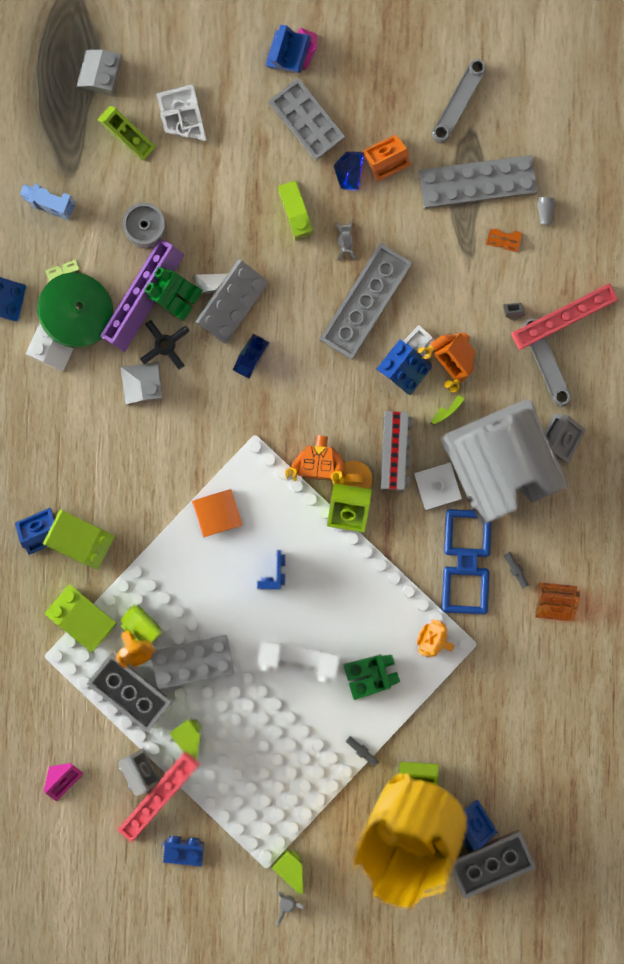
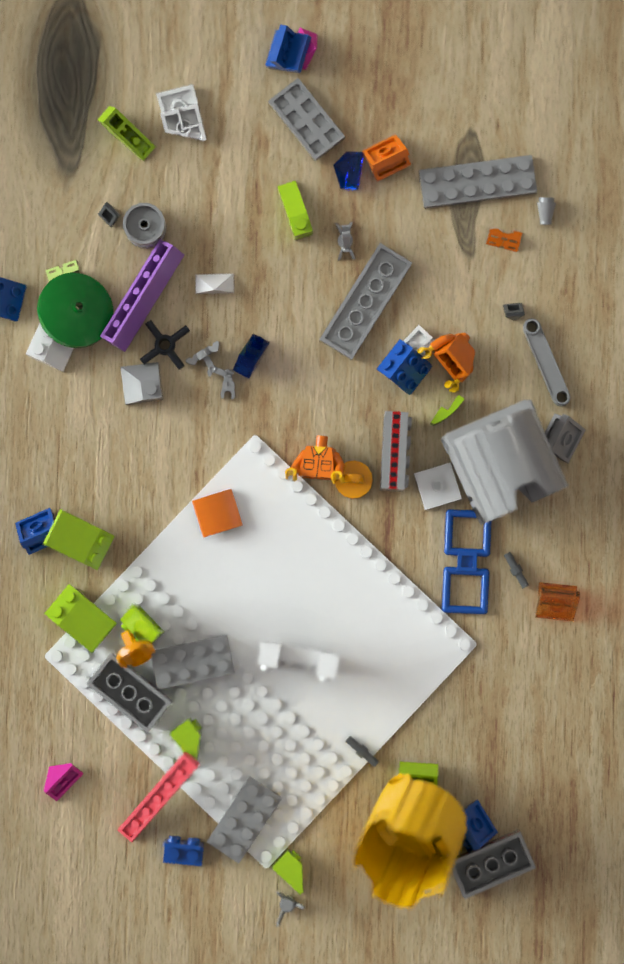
light blue hips [20,183,75,220] -> none
light grey slope [77,50,123,96] -> none
light grey slope [118,748,160,796] -> none
green hips [144,267,203,321] -> none
light grey plate [195,259,269,344] -> none
blue bracket [257,550,285,589] -> none
lime slope [327,483,372,533] -> none
green hips [343,654,400,700] -> none
light orange tile [417,619,455,658] -> none
light grey piece [432,59,486,143] -> none
coral tile [511,283,618,350] -> none
none -> dark grey slope [98,202,120,227]
none -> light grey piece [186,341,235,399]
none -> light grey plate [207,777,282,863]

